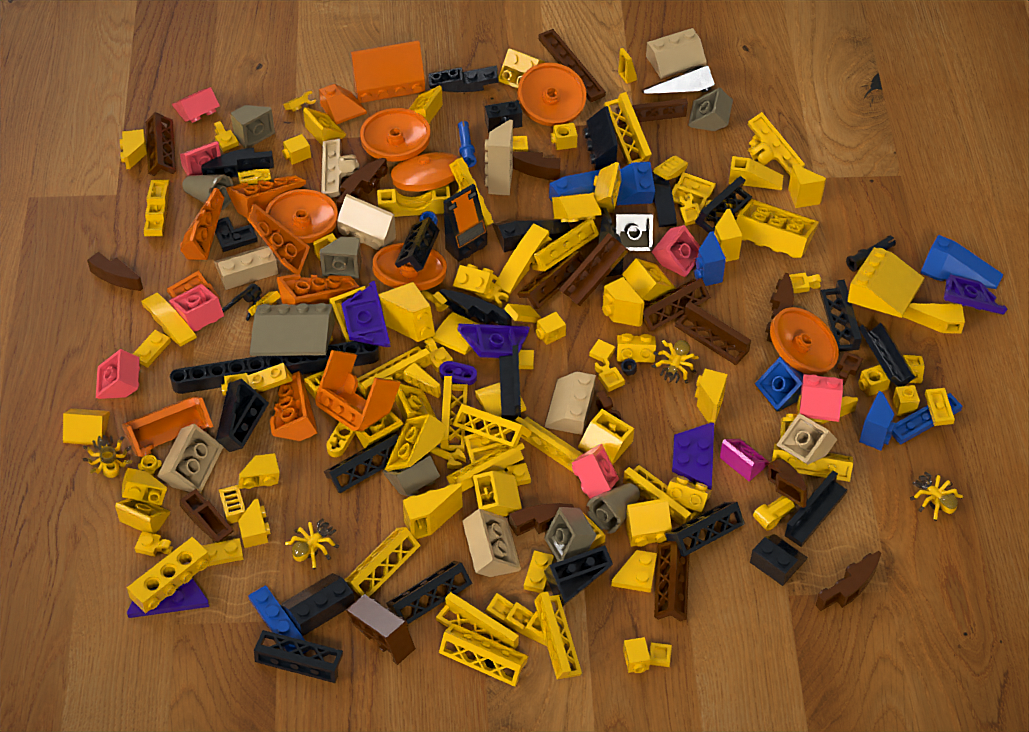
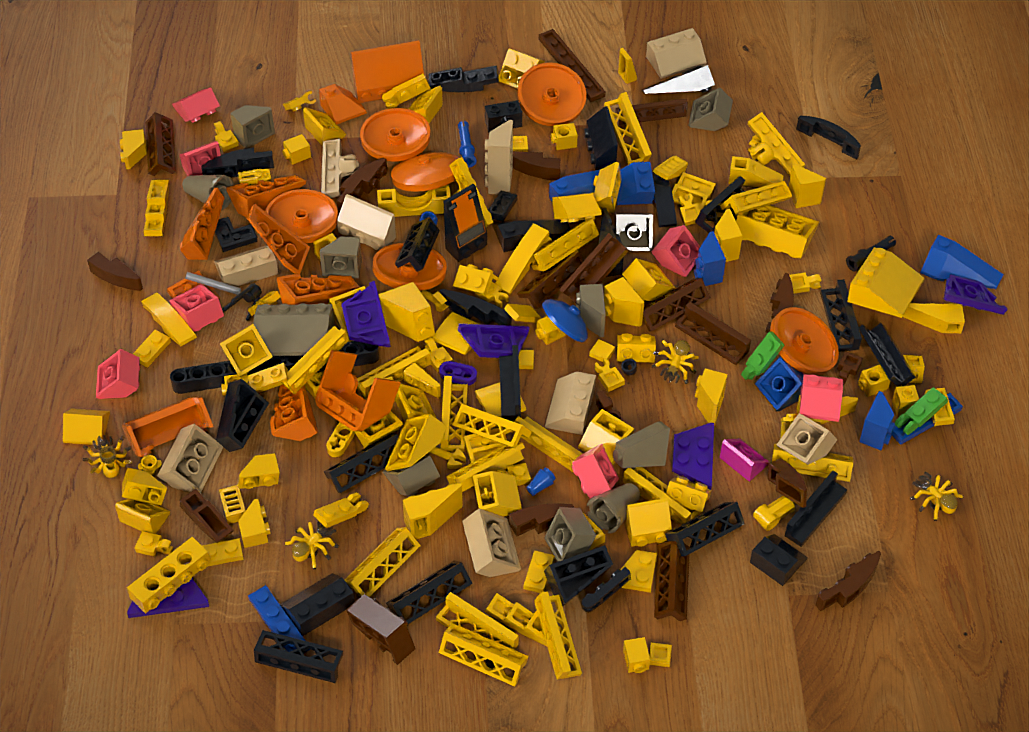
none -> light grey bar [185,272,241,295]
none -> yellow slope [219,324,273,377]
none -> yellow fence [281,326,349,394]
none -> yellow hinge [313,492,369,528]
none -> yellow hinge [382,74,431,109]
none -> black plate [488,191,518,222]
none -> blue cone [526,467,556,496]
none -> blue dish [542,299,588,342]
none -> dark tan slope [575,284,606,337]
none -> black hinge [581,567,631,613]
none -> dark tan slope [613,421,670,468]
none -> yellow fence [720,181,792,215]
none -> bright green hinge [741,332,785,380]
none -> black slope [796,116,861,160]
none -> bright green hinge [895,387,948,435]

